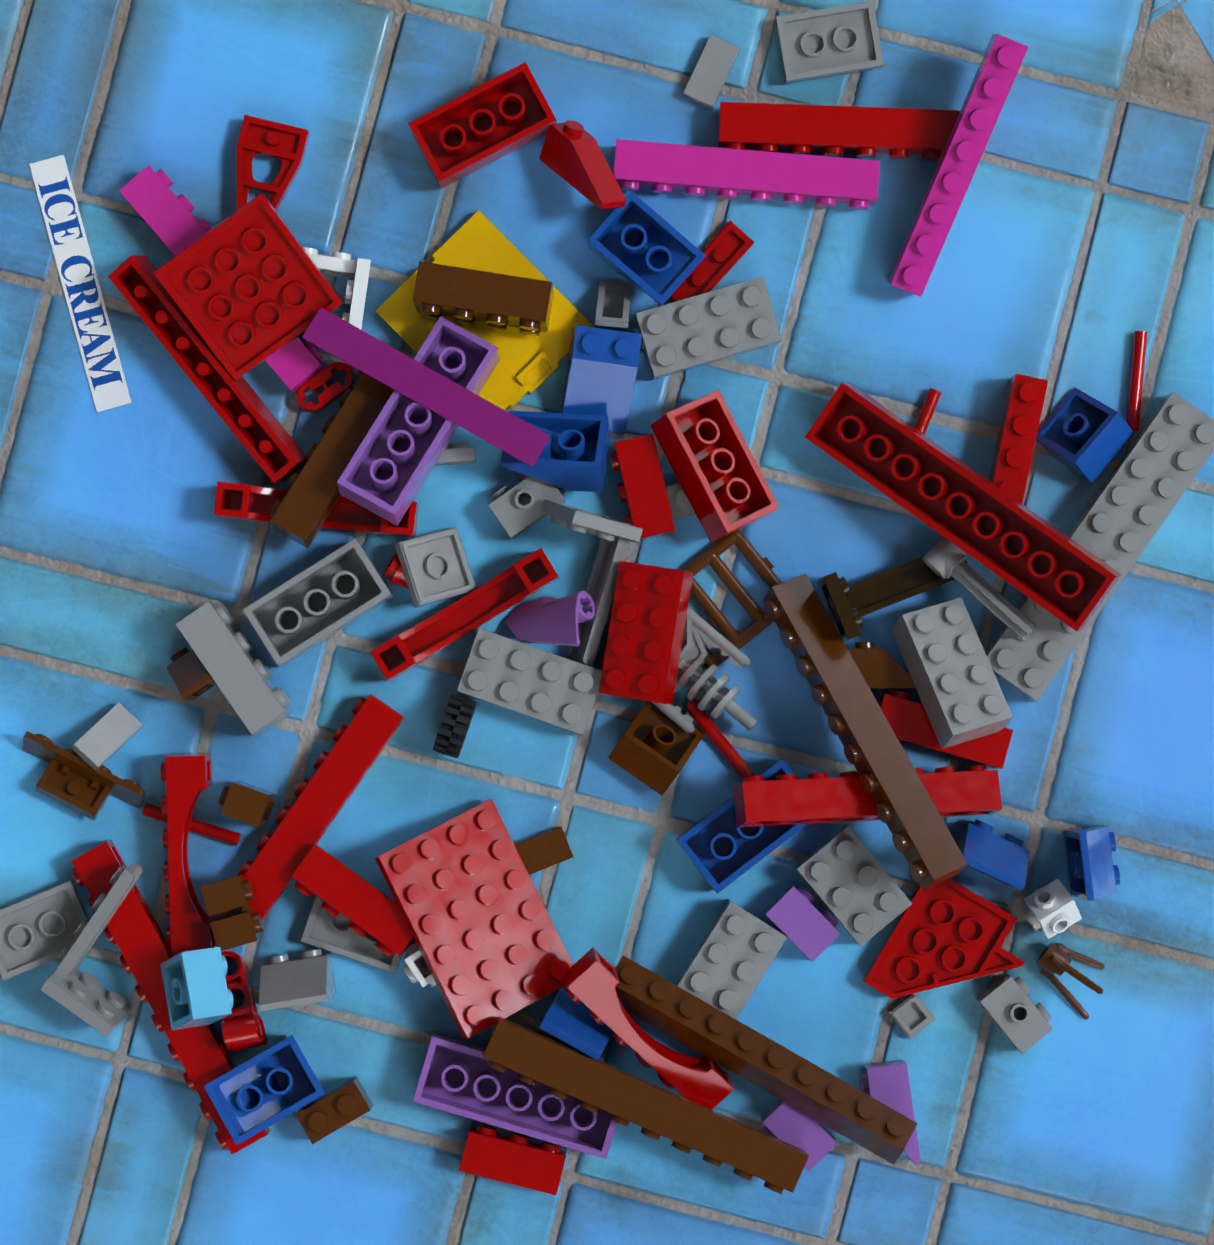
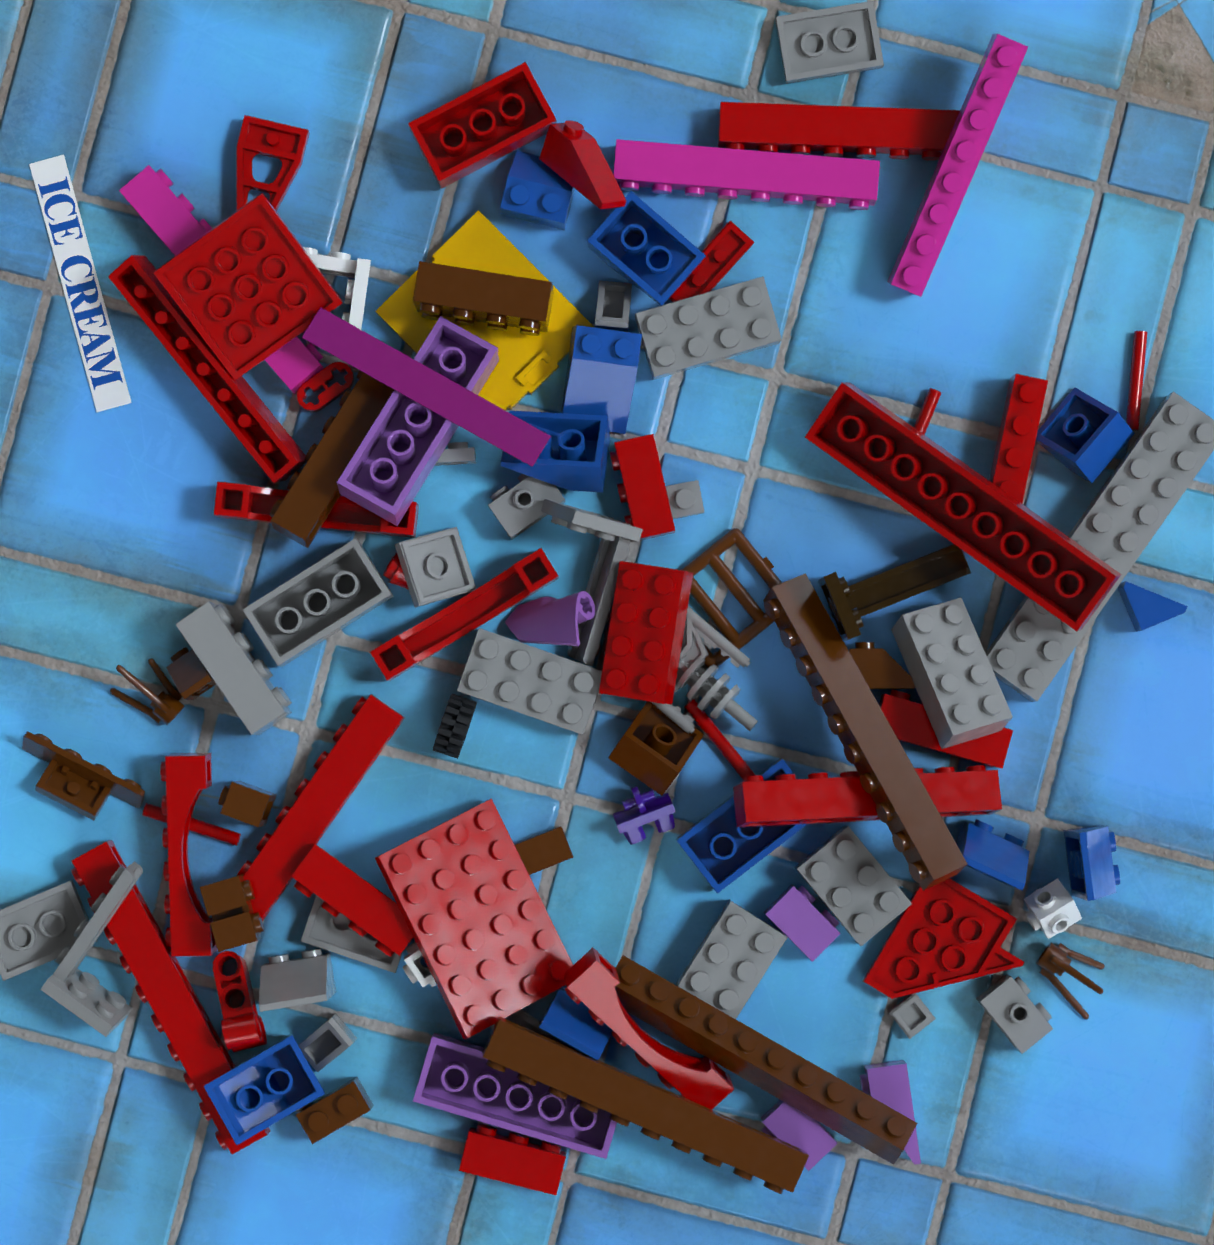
light grey tile [71,702,143,771] -> none
medium azure brick [160,947,233,1030] -> none
red brick [650,390,780,543] -> none
light grey tile [683,35,740,109] -> none
light grey axle [922,537,1035,640] -> none
none -> reddish brown plant [110,658,185,725]
none -> light grey slope [298,1013,357,1072]
none -> blue slope [500,151,575,230]
none -> dark purple hips [613,785,676,845]
none -> blue slope [1118,581,1188,632]

